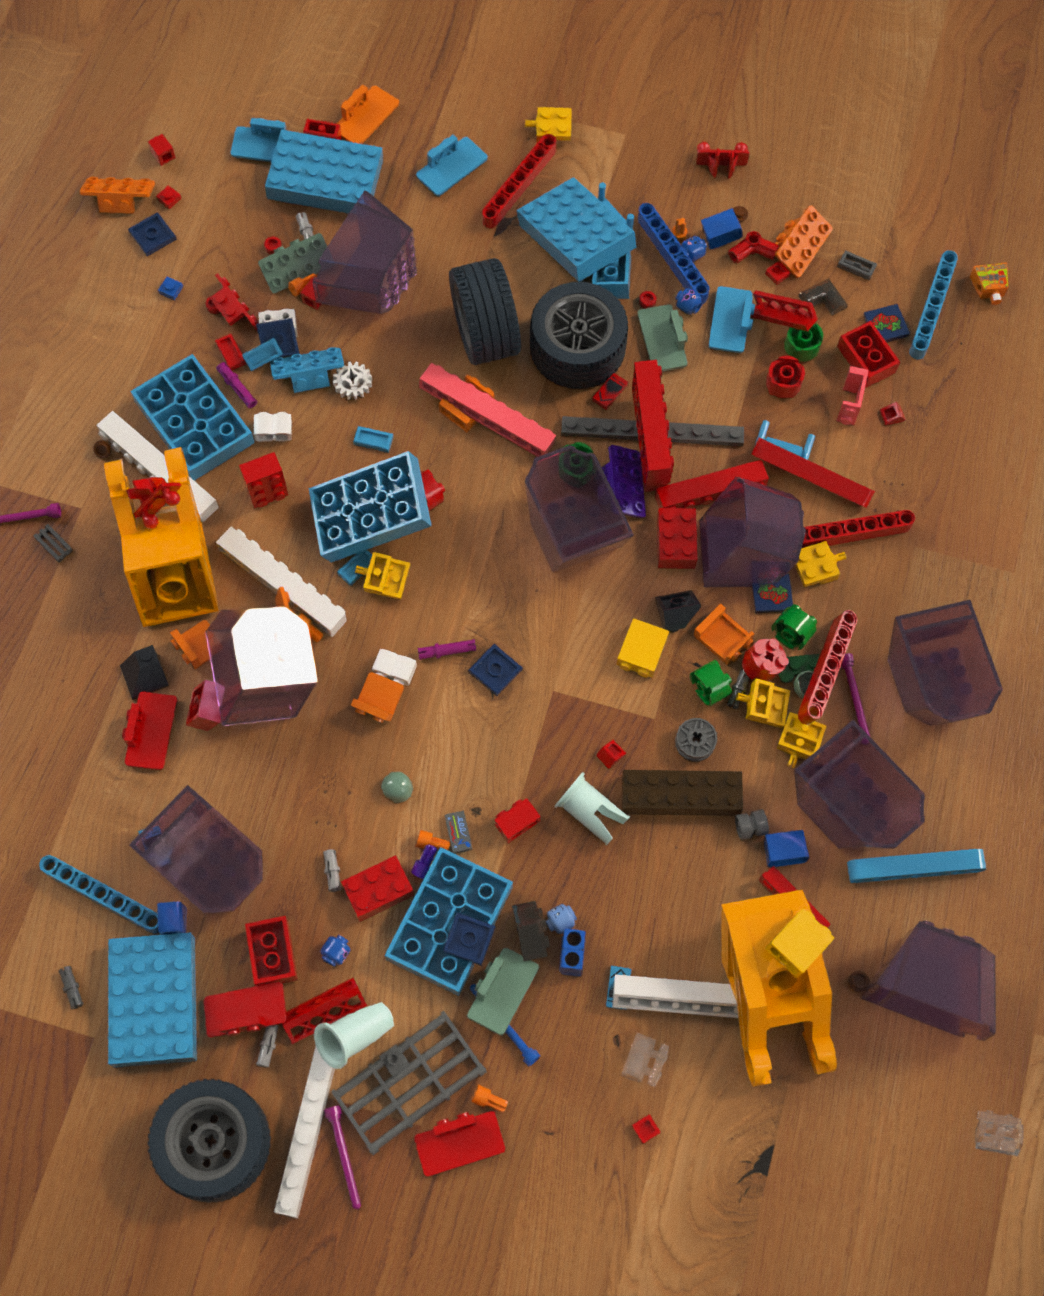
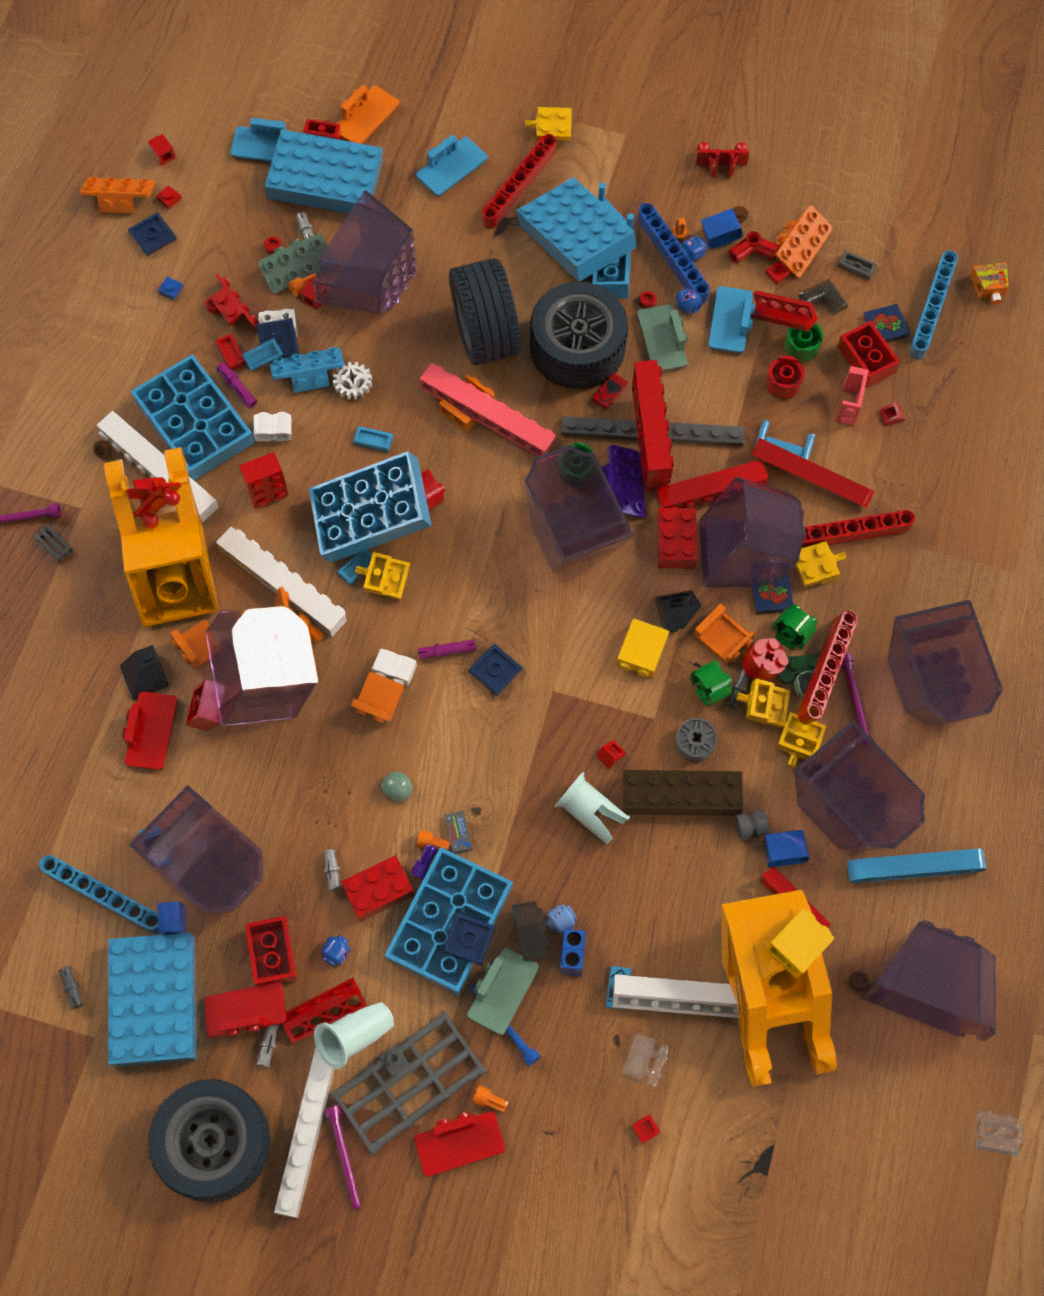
red brick [494,798,541,844] -> none

